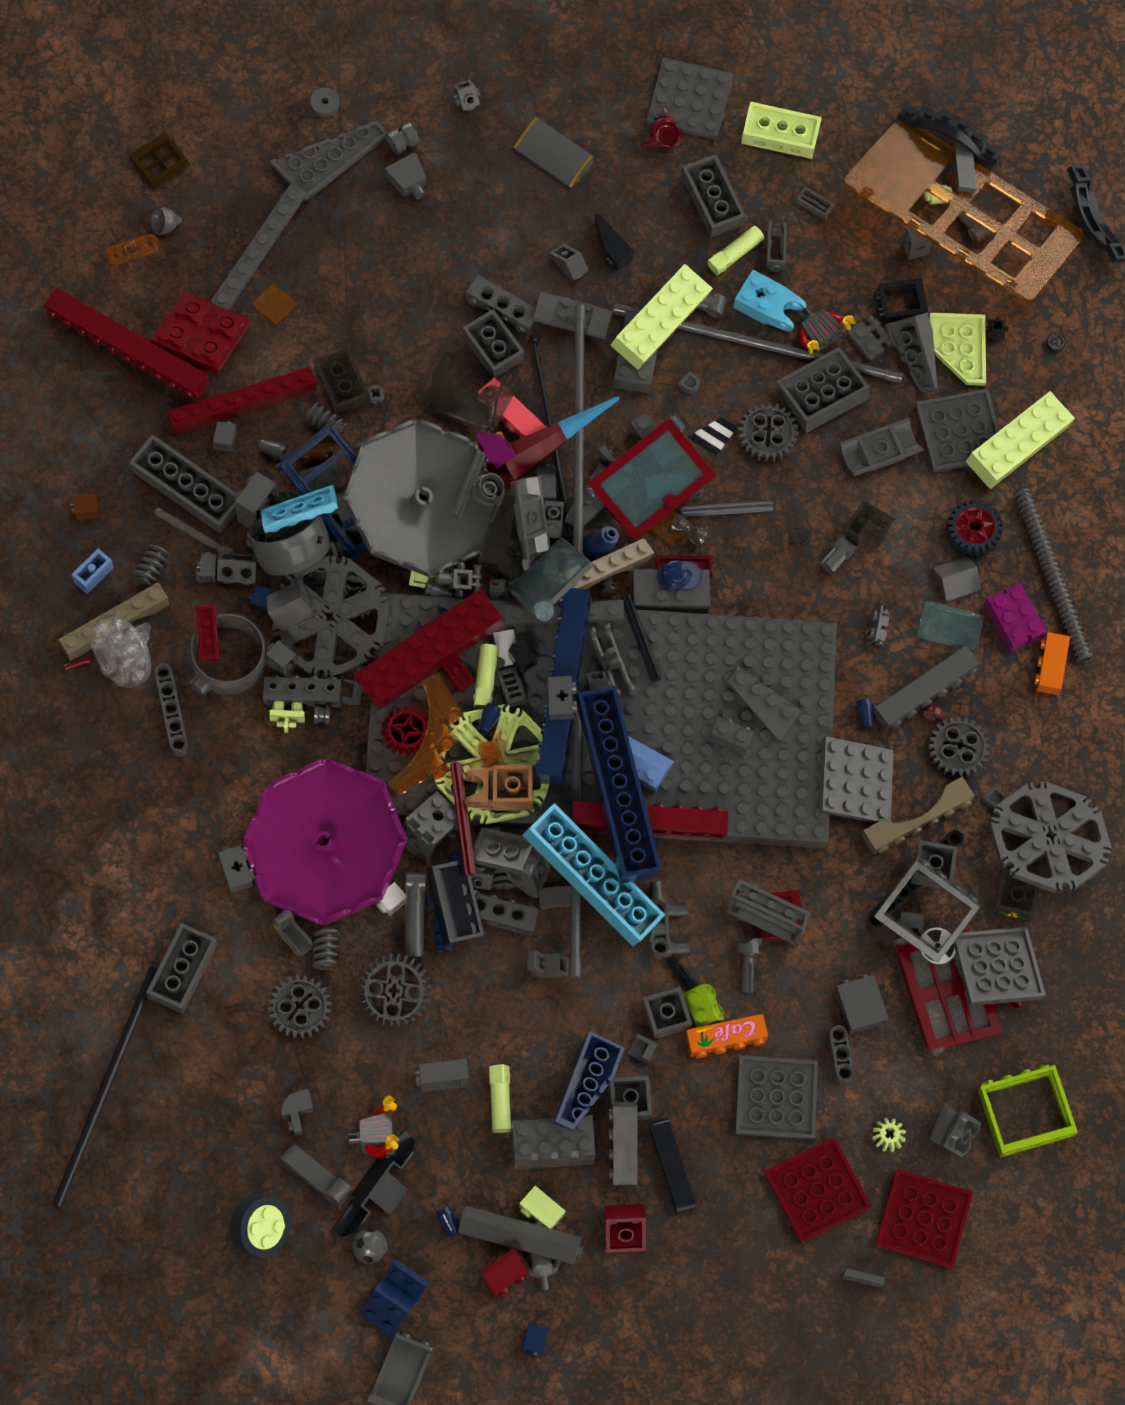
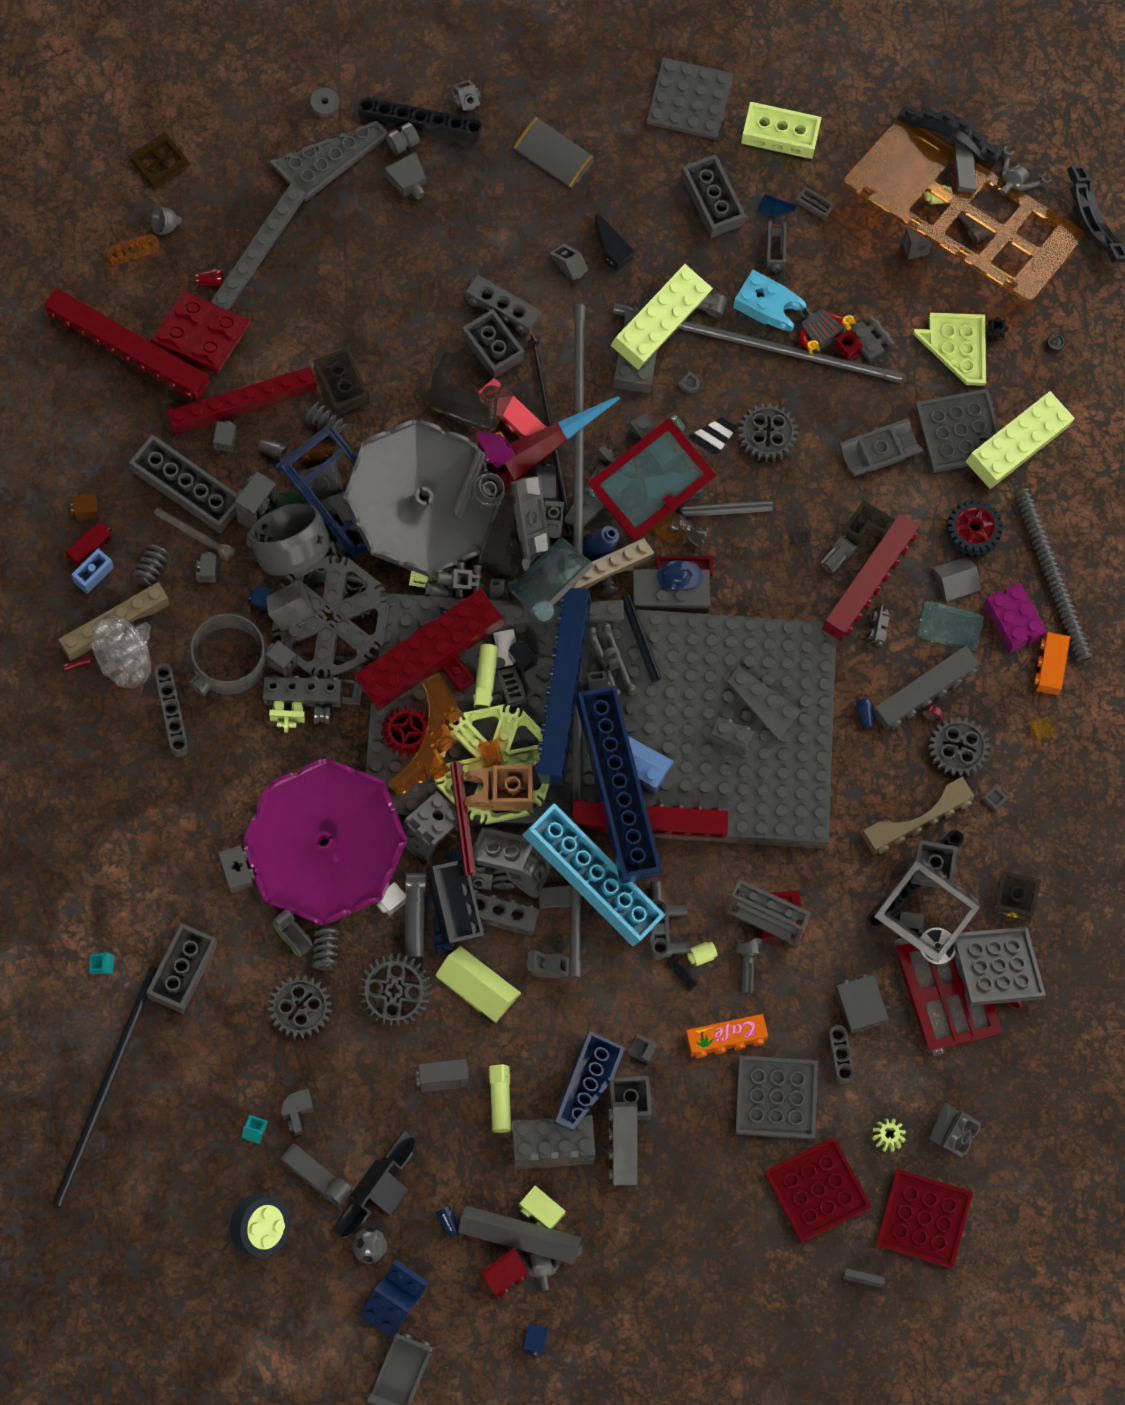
dark red tile [196,604,220,662] -> none
dark grey brick [217,552,257,585] -> none
clear orange piece [252,283,297,325] -> none
medium azure plate [261,485,338,533] -> none
torso [349,1095,399,1158] -> none
dark grey bush [367,385,384,404] -> none
dark blue cone [478,703,502,733] -> none
dark grey piece [533,292,612,339] -> none
dark grey brick [548,676,577,720] -> none
dark red slope [604,1204,646,1253] -> none
dark red piece [641,108,681,148] -> none
dark grey brick [642,987,692,1040] -> none
black beam [648,1117,697,1215] -> none
lime bracket [683,984,725,1028] -> none
yellowish green piece [707,226,764,276] -> none
dark grey slope [776,347,870,433] -> none
dark grey plate [819,736,894,823] -> none
black window [874,278,929,325] -> none
dark grey wedge [886,312,937,392] -> none
lime window [978,1064,1078,1157] -> none
dark grey plate [989,781,1112,893] -> none
none -> dark red window [65,520,113,568]
none -> teal slope [88,952,114,974]
none -> dark red cone [195,268,224,287]
none -> teal slope [242,1115,268,1144]
none -> black beam [358,97,482,142]
none -> yellowish green slope [435,946,521,1023]
none -> yellowish green brick [687,942,718,967]
none -> tile [758,194,796,218]
none -> dark red brick [822,514,919,641]
none -> dark red brick [833,329,863,361]
none -> dark grey piece [1000,146,1052,195]
none -> clear yellow tile [1030,716,1056,742]

